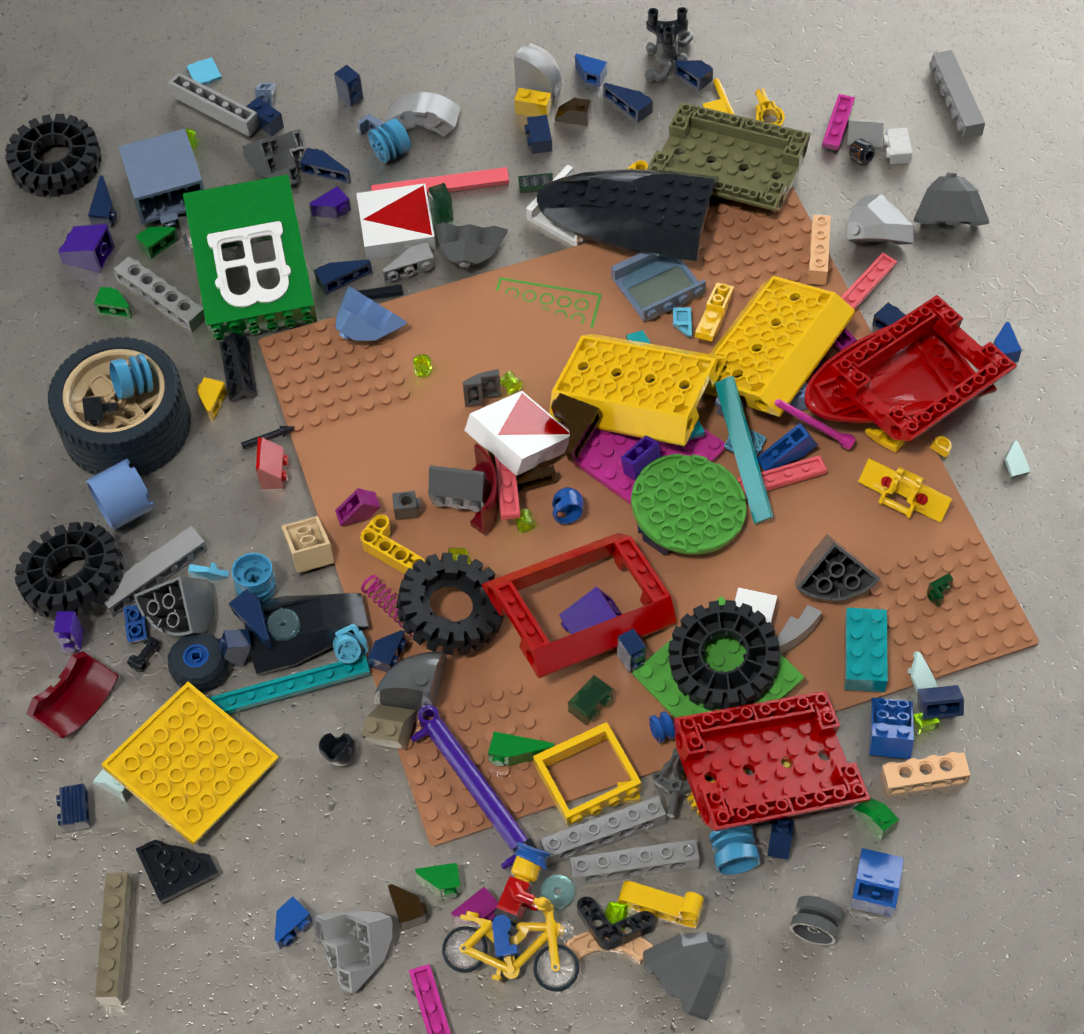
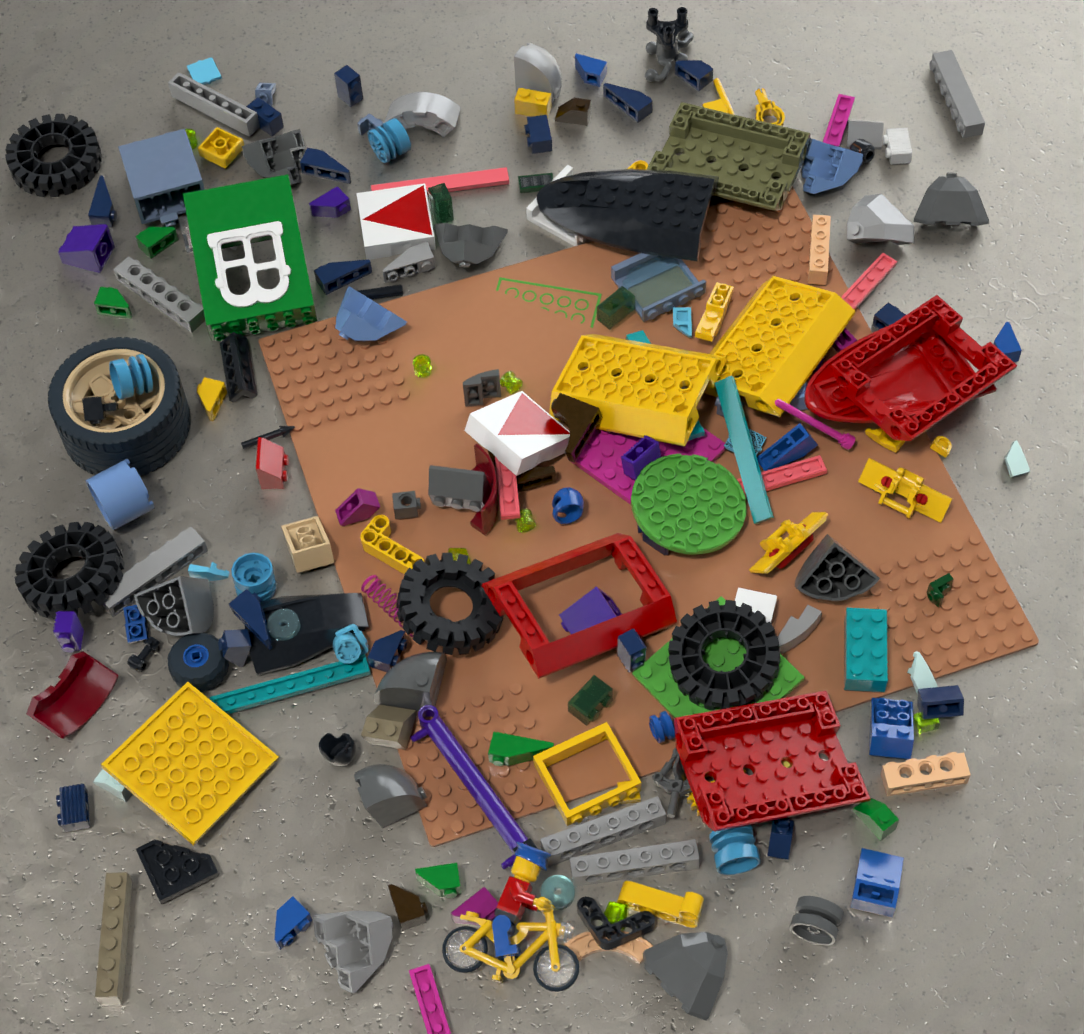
none -> yellow brick [197,127,244,168]
none -> dark grey brick [354,764,427,828]
none -> clear green brick [597,286,635,330]
none -> yellow piece [749,512,828,574]
none -> medium blue brick [802,138,863,194]

